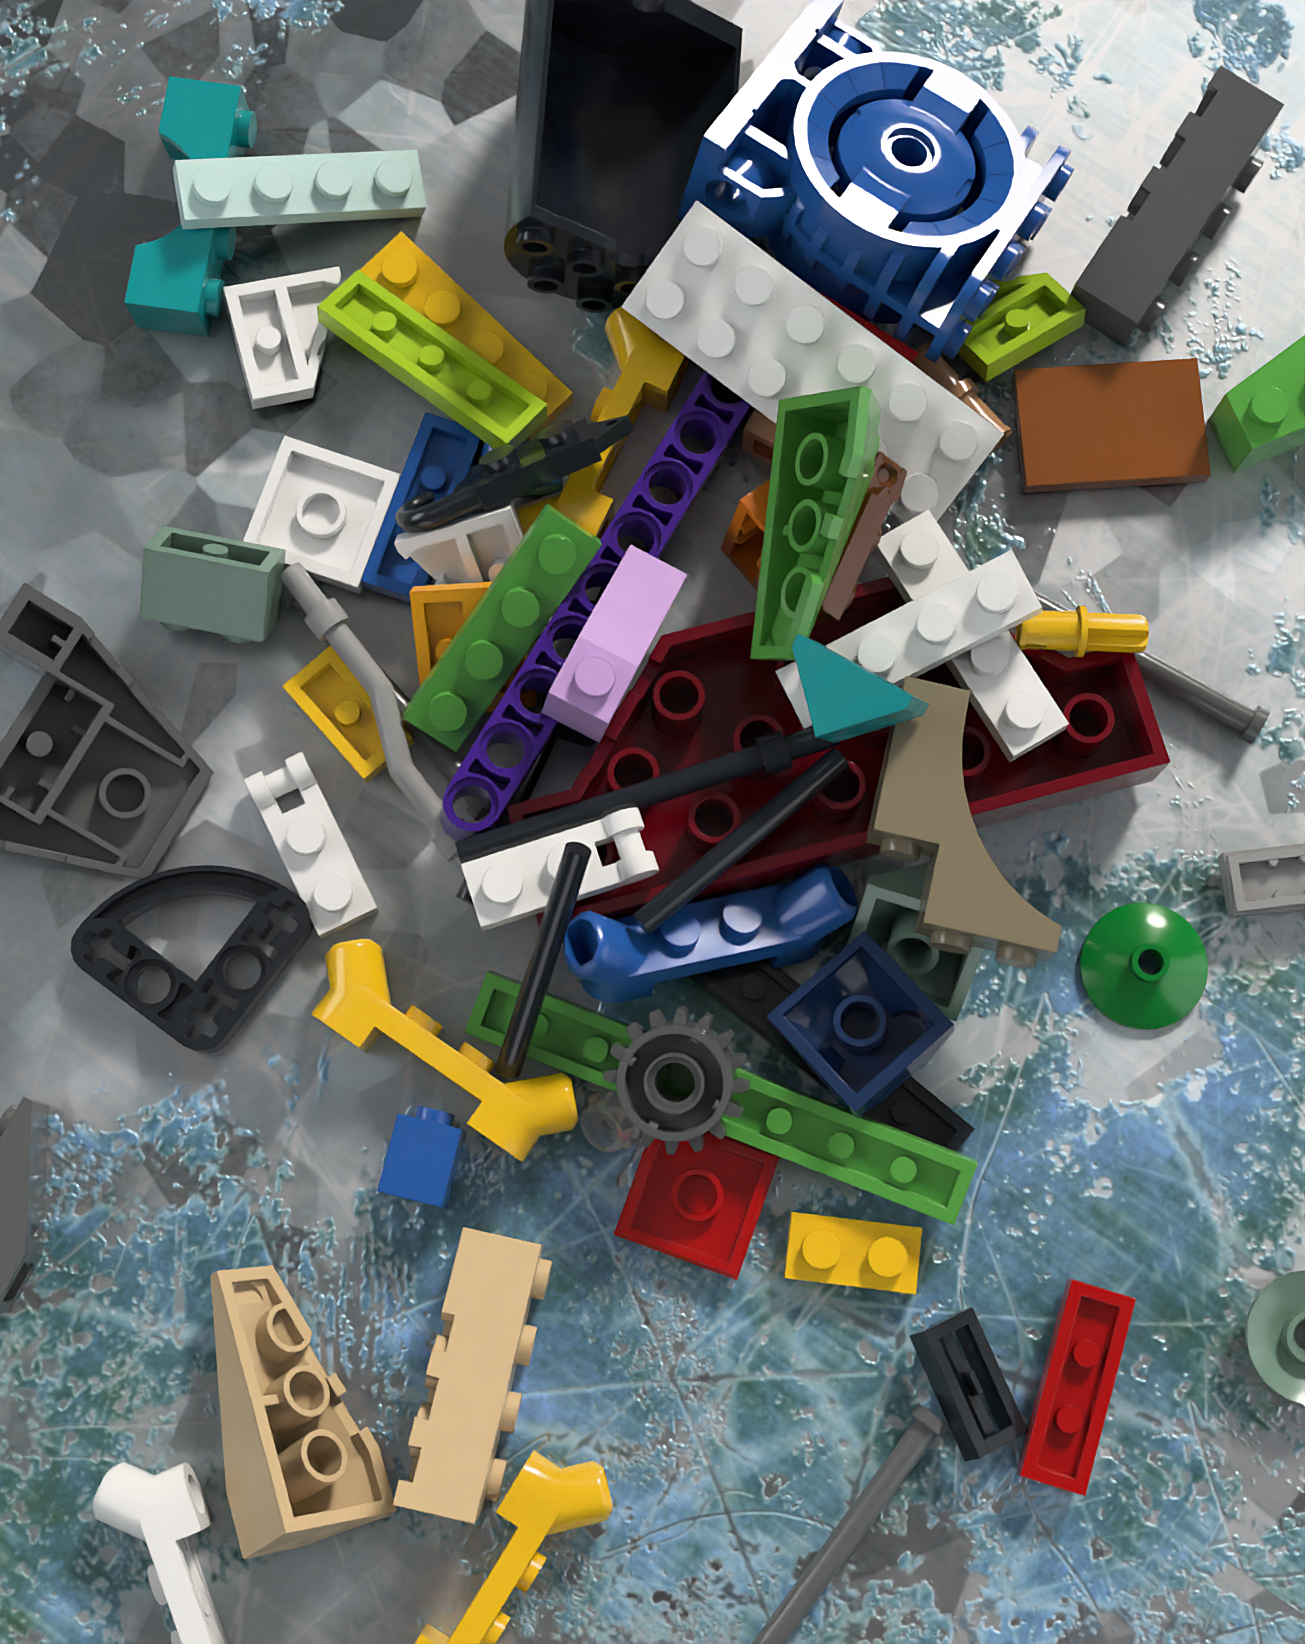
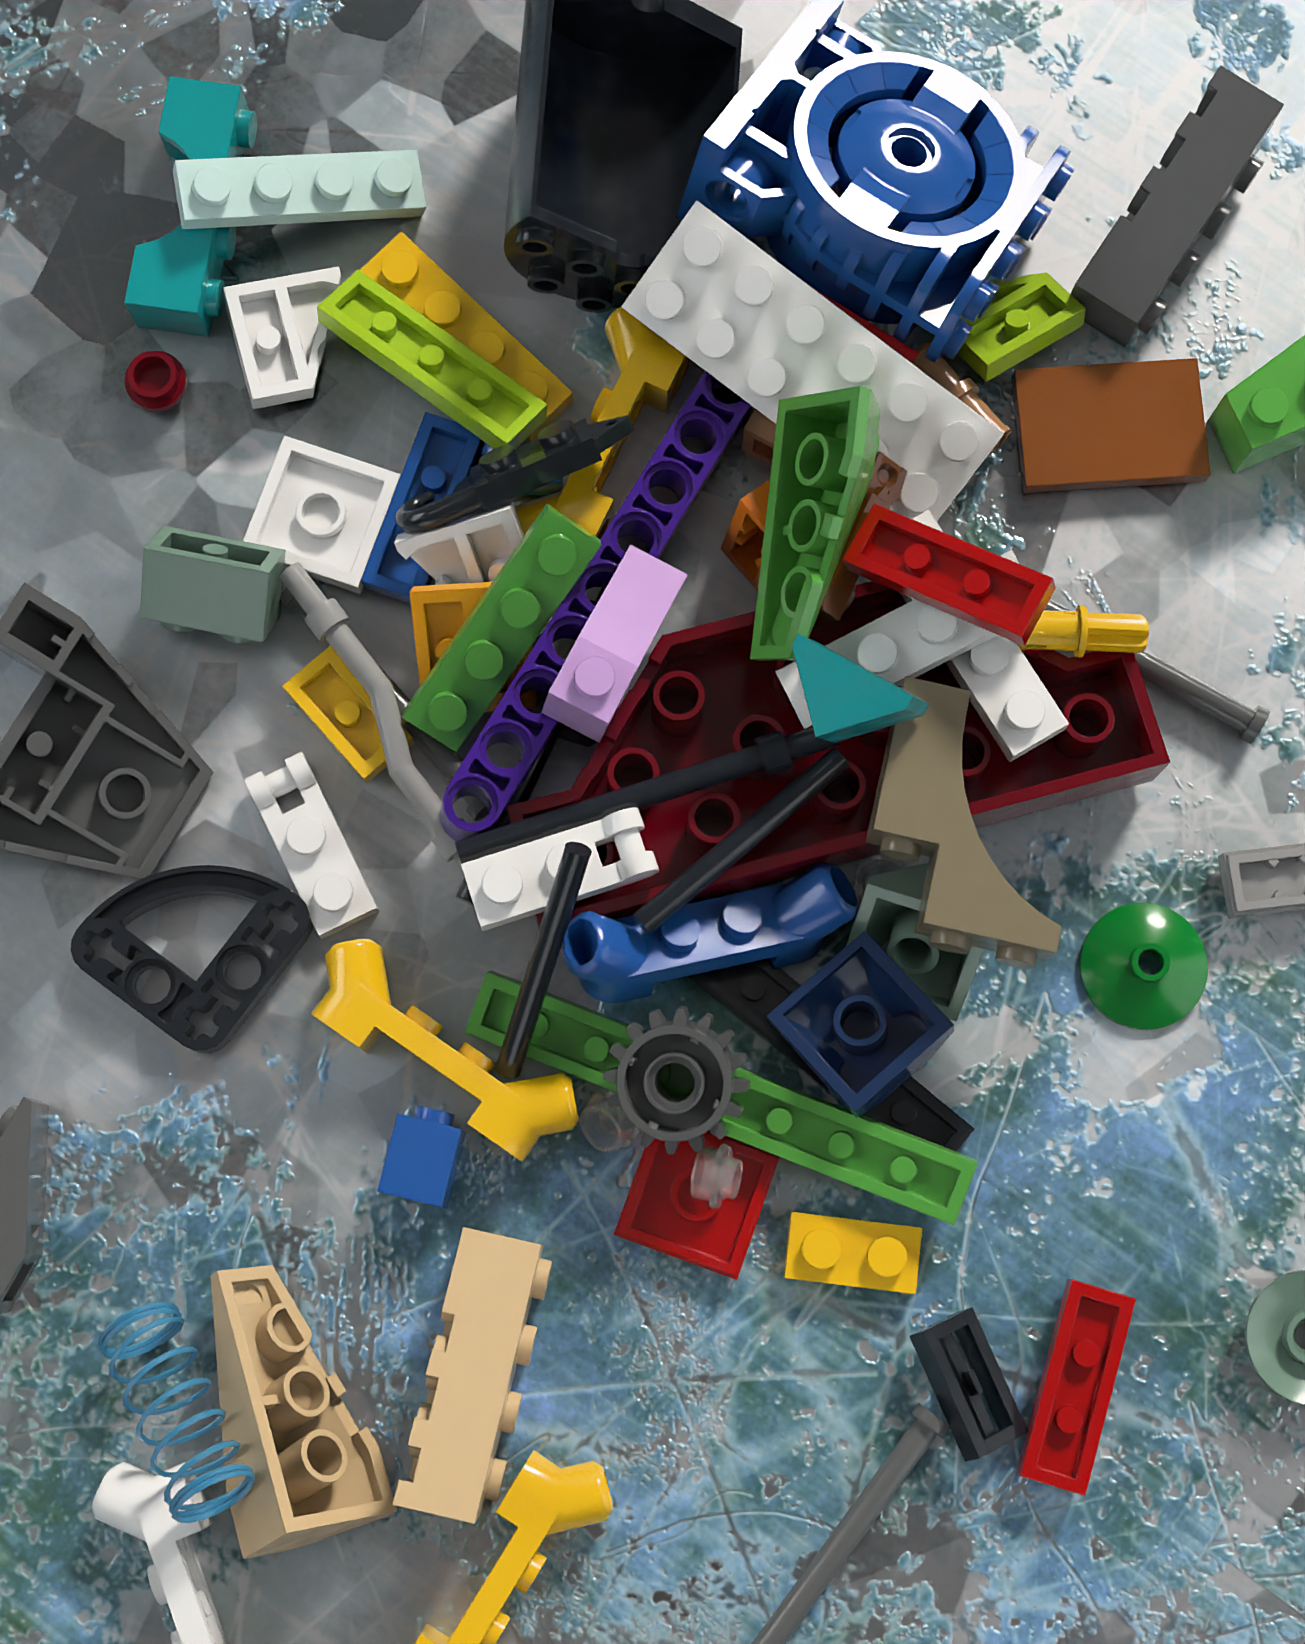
none -> dark azure piece [98,1301,255,1523]
none -> dark red plate [124,351,188,412]
none -> clear plate [691,1144,743,1209]
none -> red plate [843,504,1056,646]

